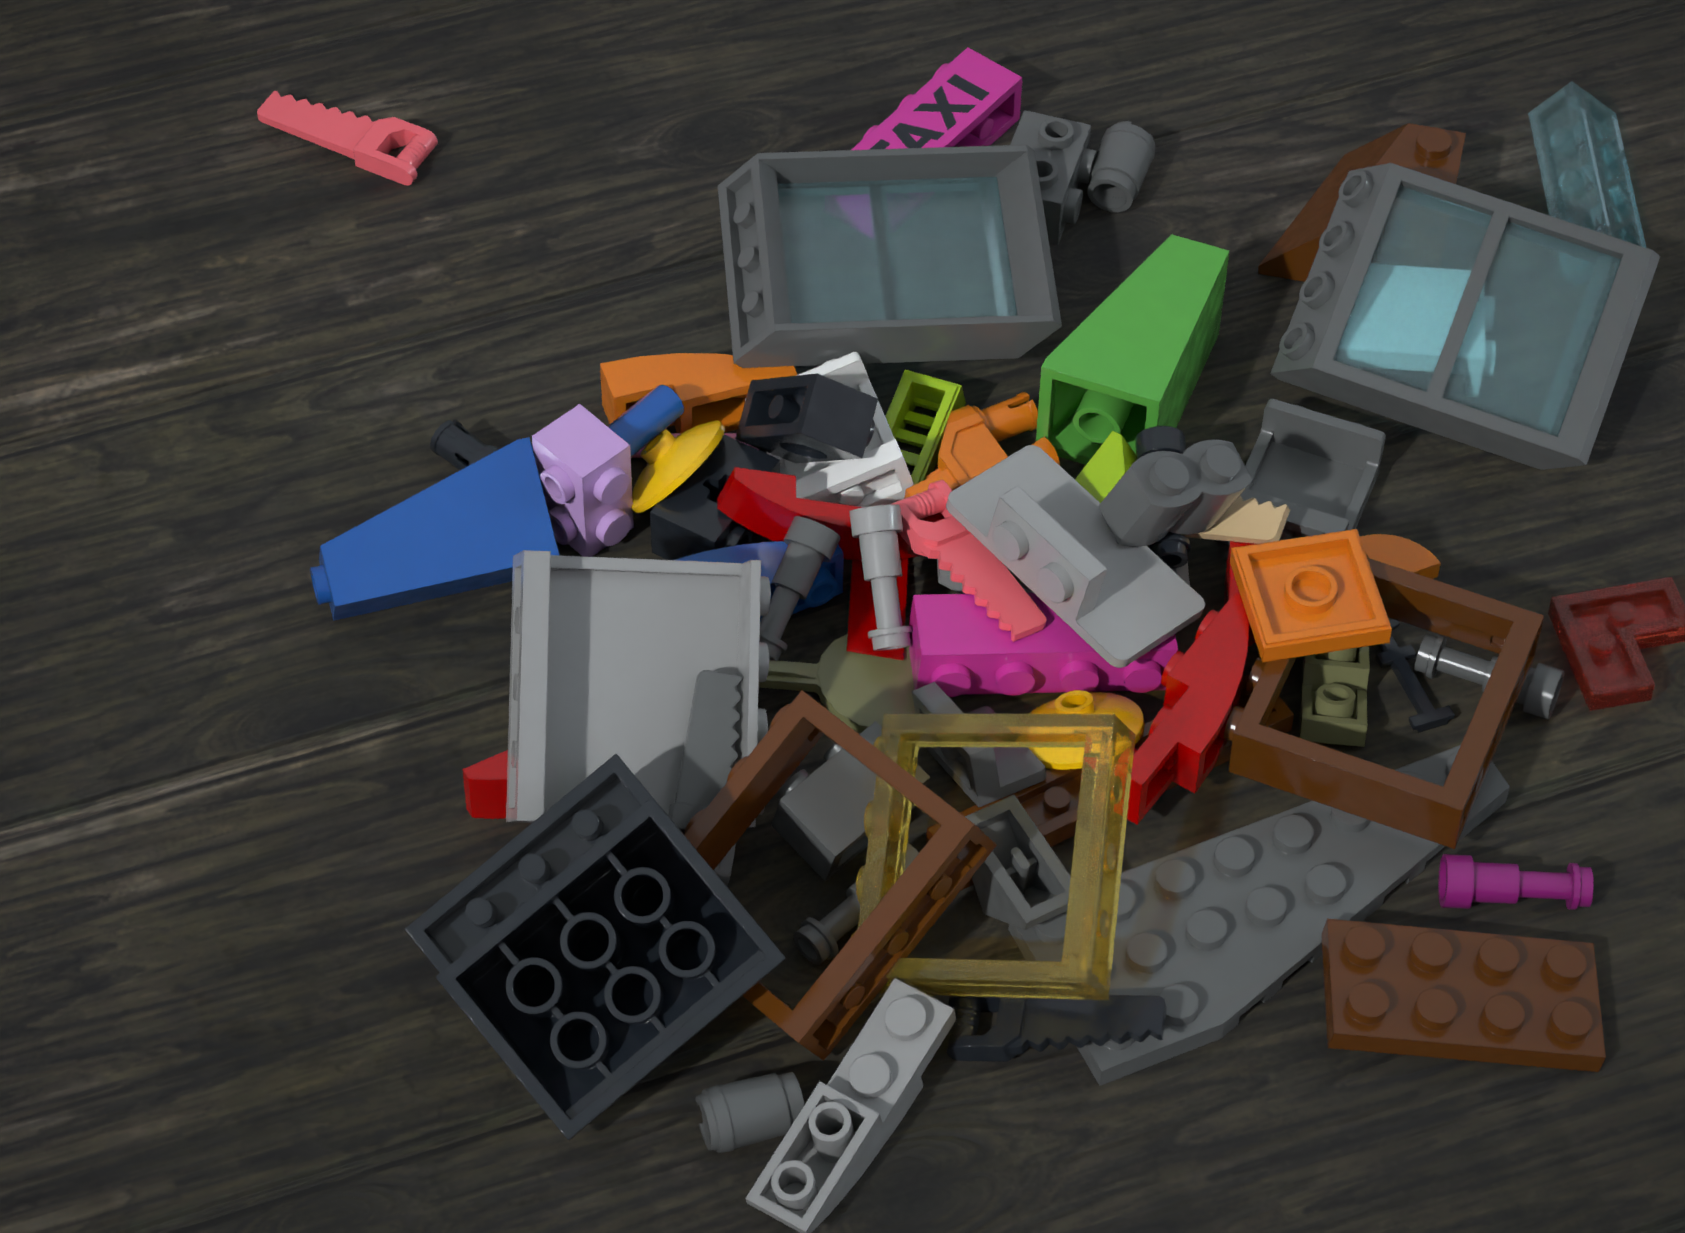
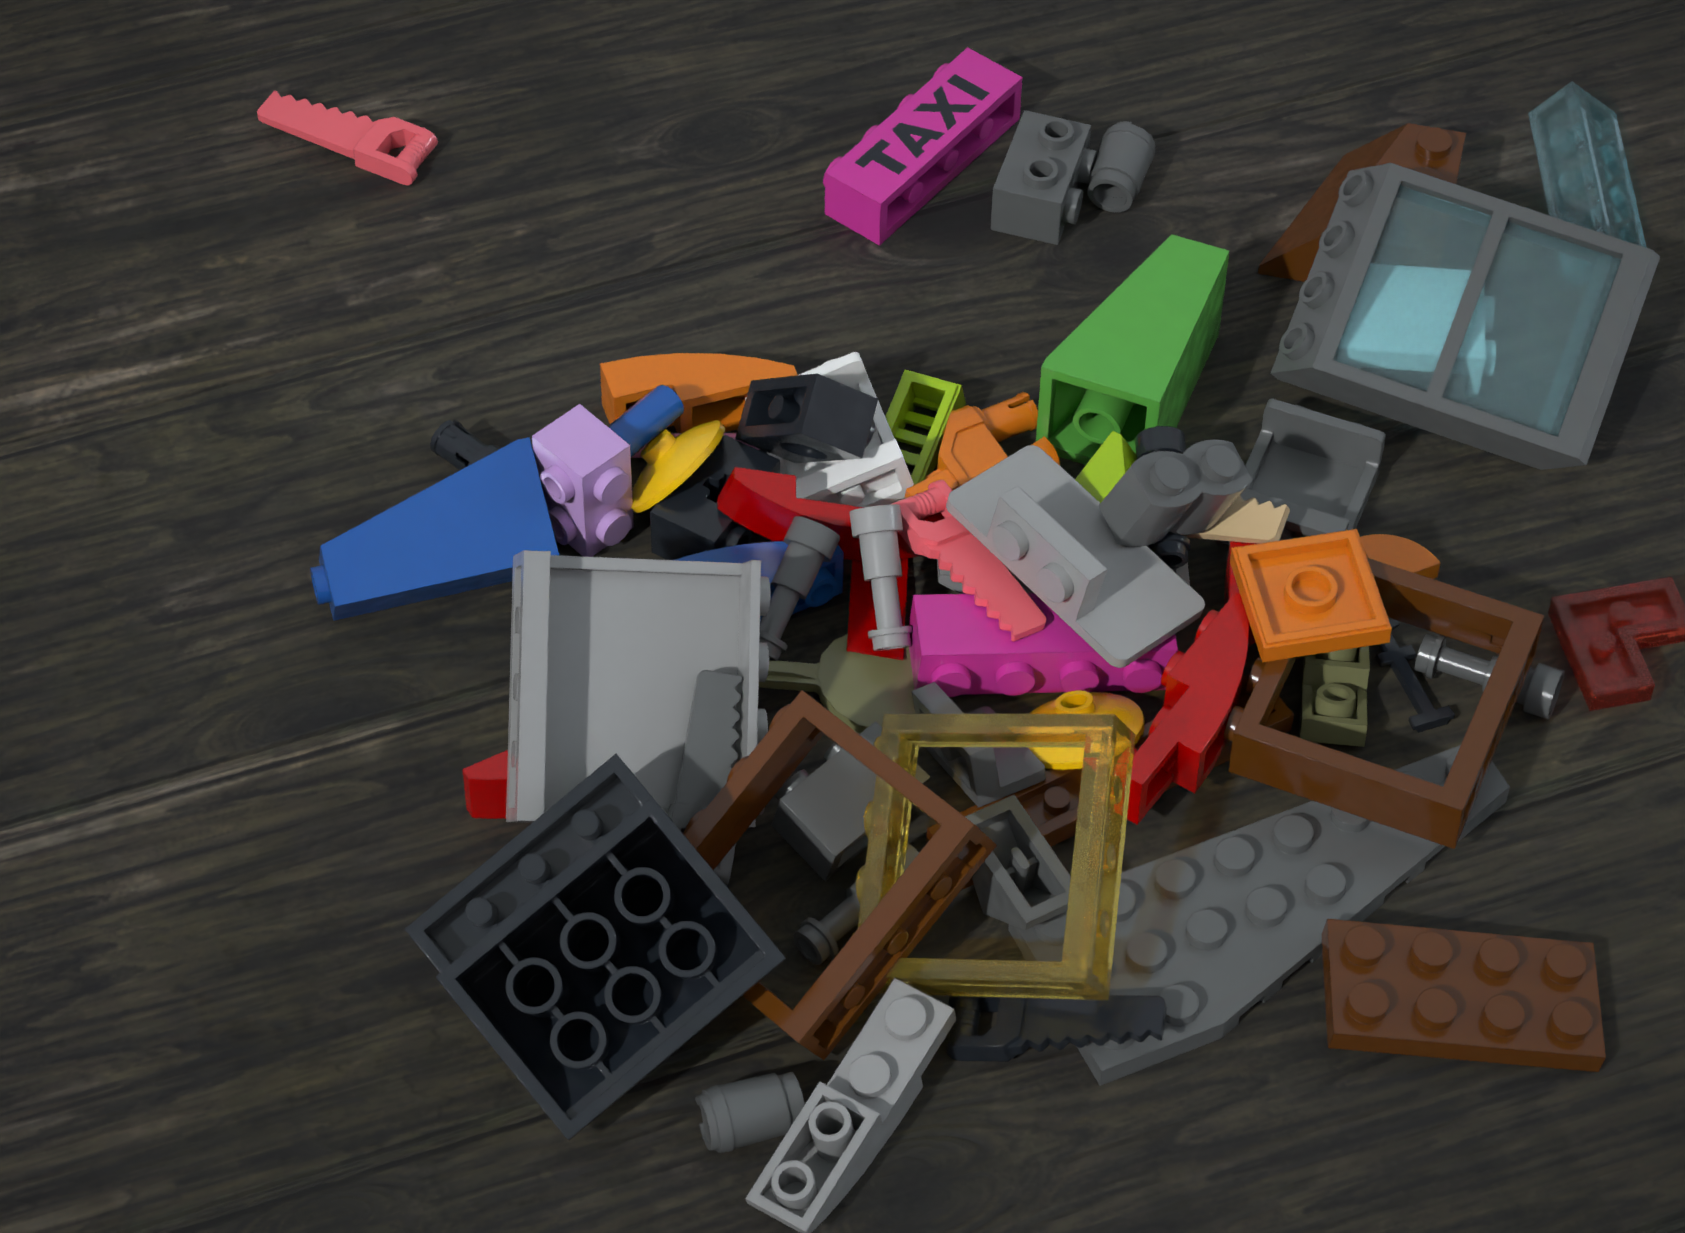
window [718,145,1062,368] -> none
magenta piece [1438,854,1594,910] -> none

